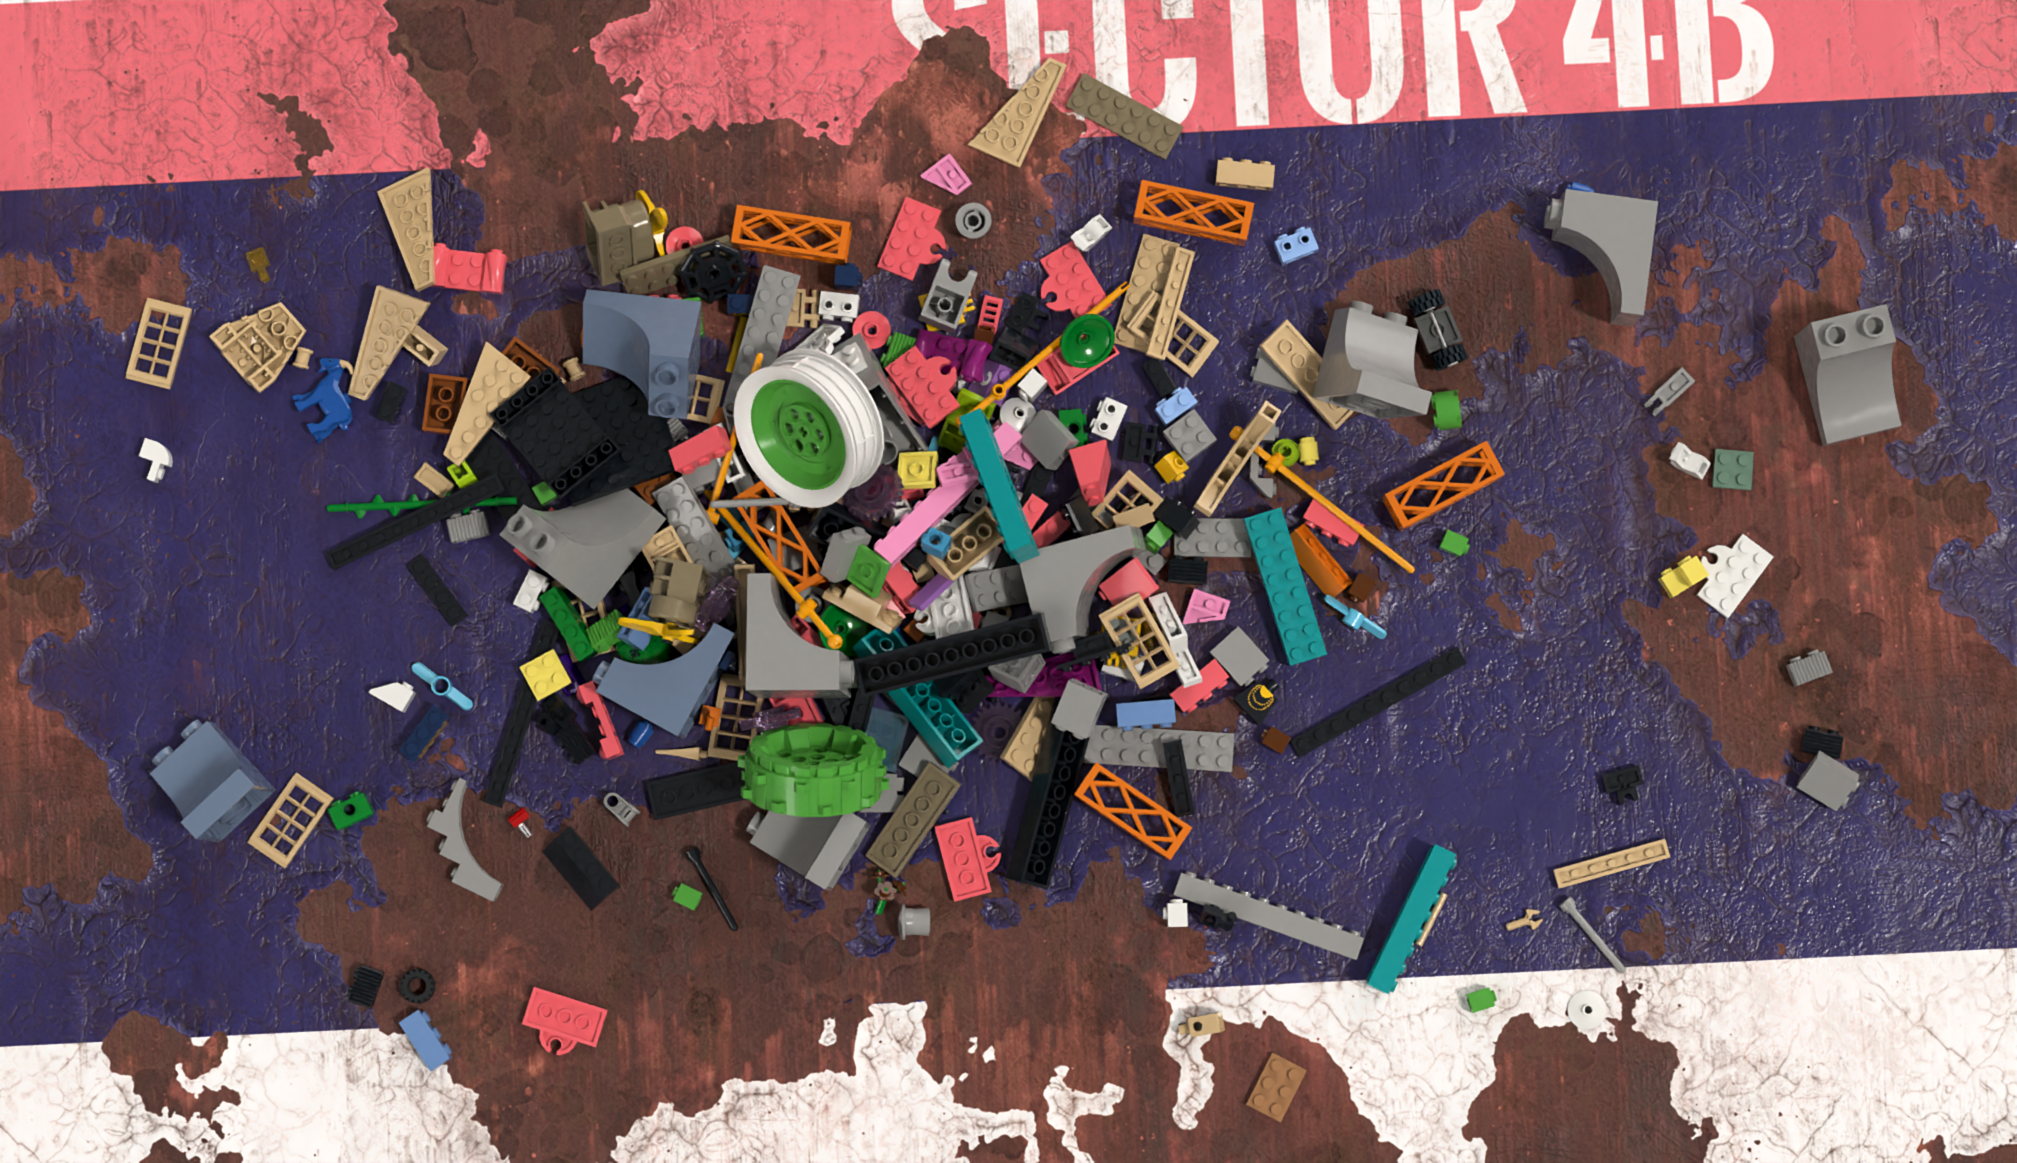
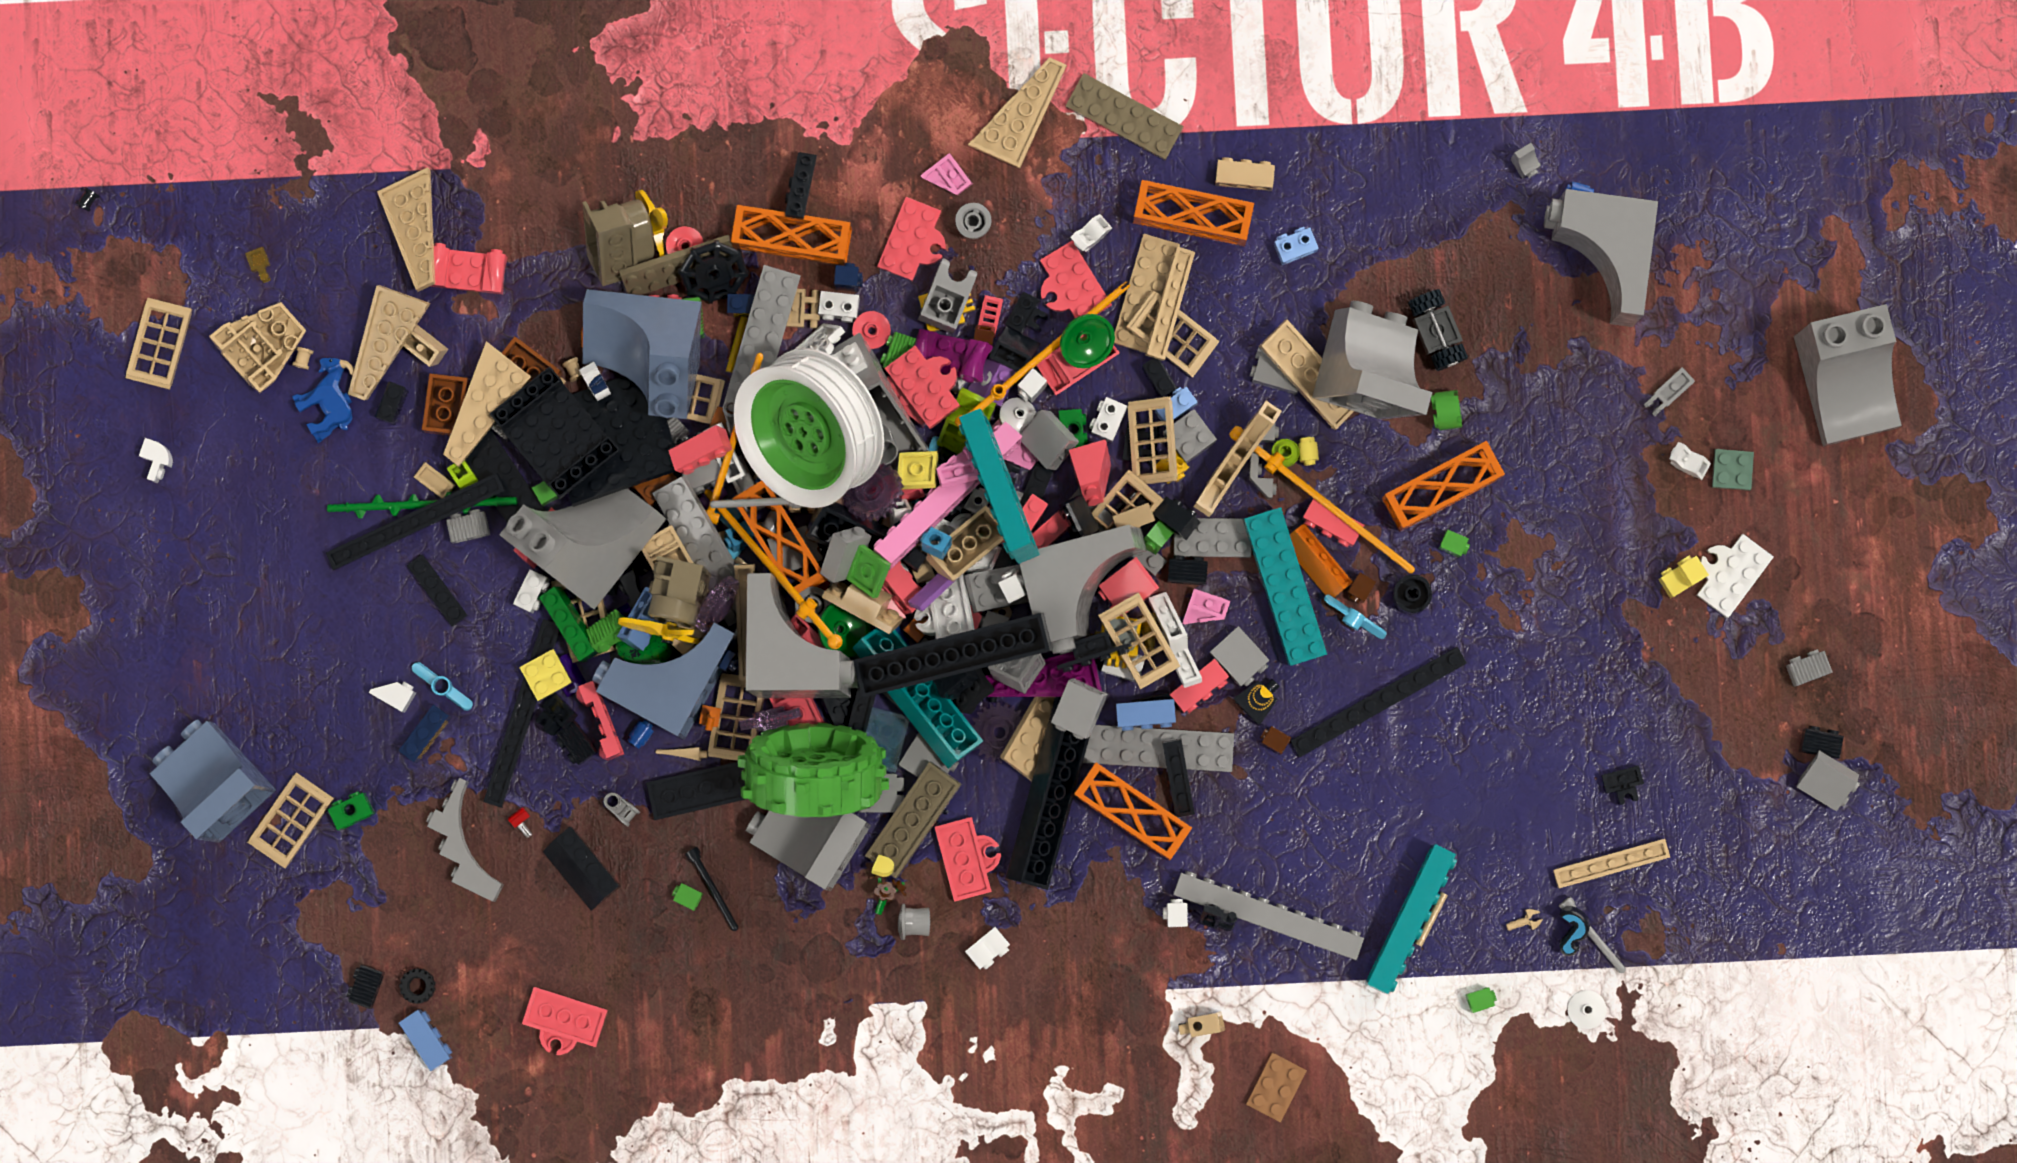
none -> black bush [75,187,100,212]
none -> white leg [579,362,611,401]
none -> black bracket [785,152,817,219]
none -> light yellow tile [872,855,894,877]
none -> white brick [965,927,1010,970]
none -> white brick [998,568,1027,603]
none -> tan piece [1128,397,1178,484]
none -> black brick [1392,575,1432,615]
none -> light grey arch [1511,143,1541,179]
none -> black animal [1559,906,1590,956]

